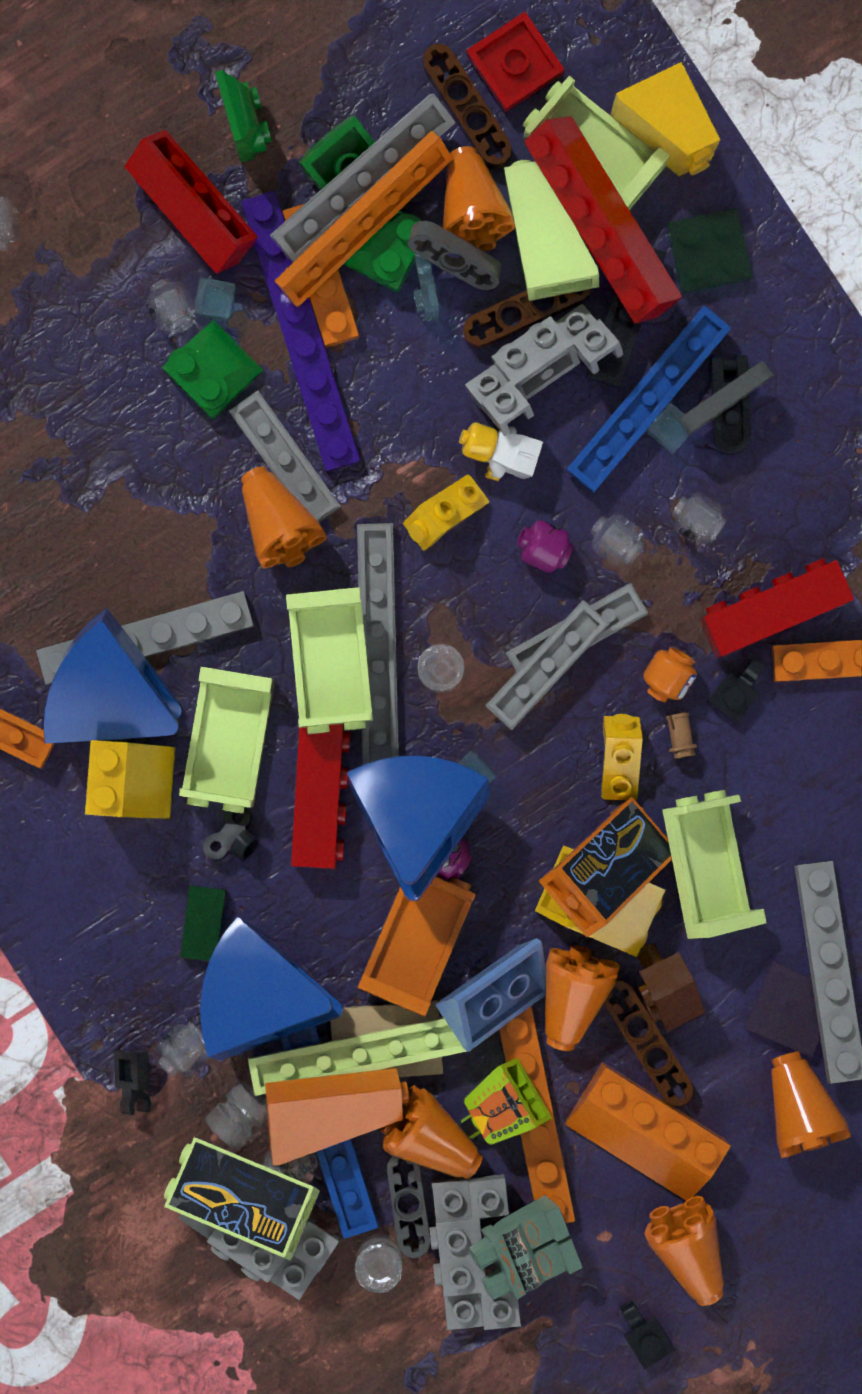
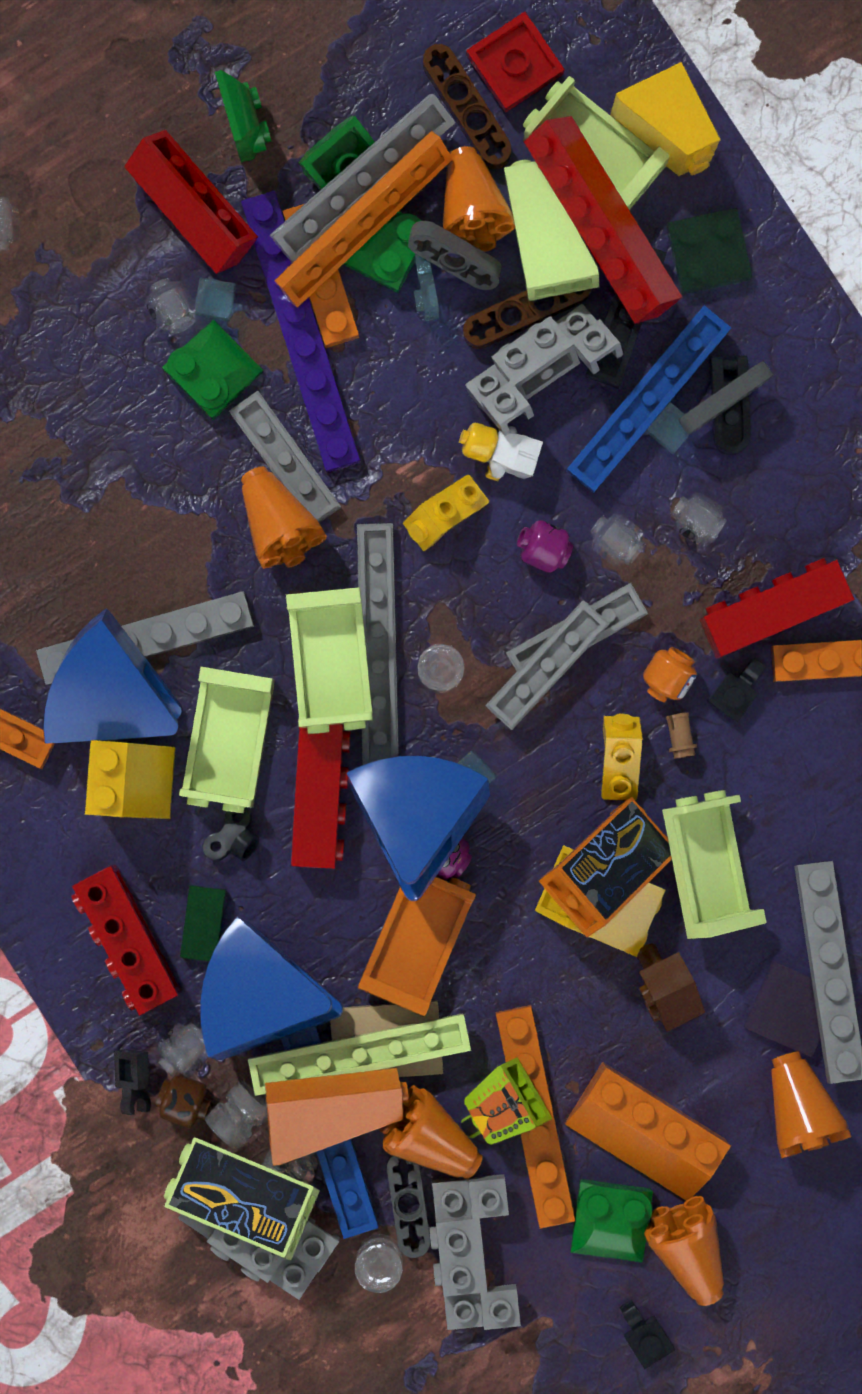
medium blue slope [435,938,546,1052] -> none
sand green hips [469,1195,583,1300] -> none
orange cone [545,945,620,1051] -> none
reddish brown beam [603,979,693,1106] -> none
none -> red brick [71,864,182,1016]
none -> reddish brown head [155,1074,212,1128]
none -> green slope [570,1179,653,1262]

